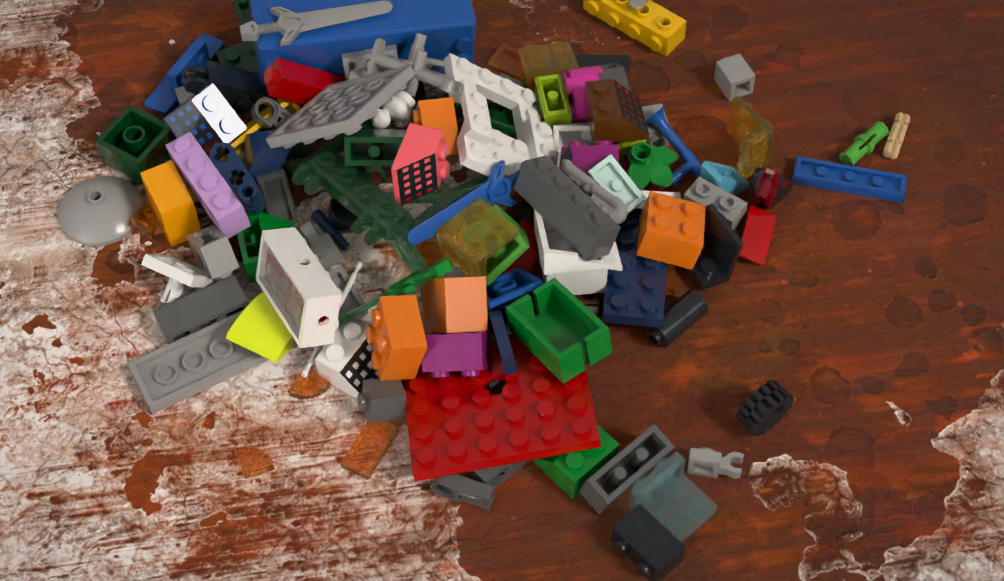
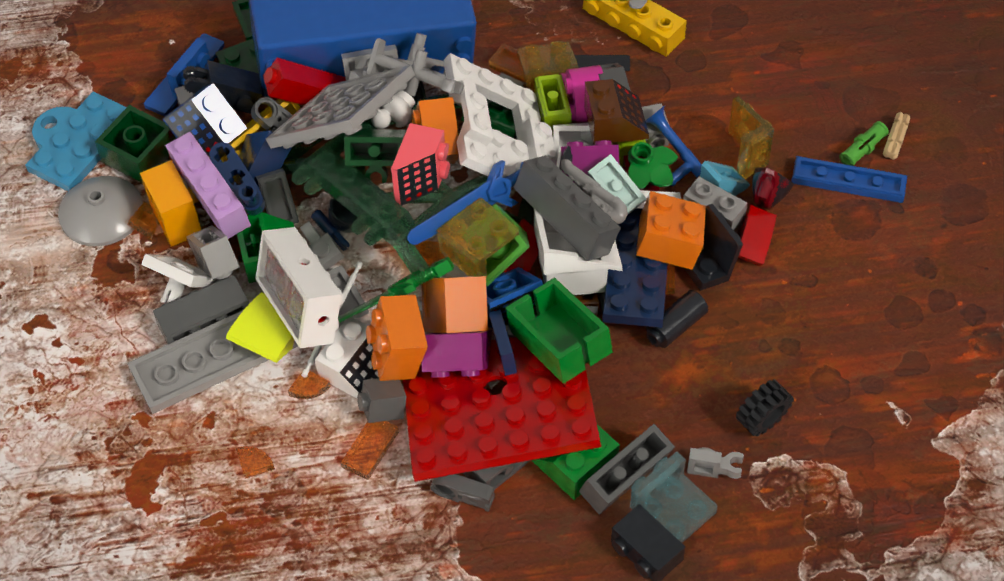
light grey sword [239,0,393,46] -> none
light grey brick [714,53,756,102] -> none
none -> dark azure plate [25,92,127,191]

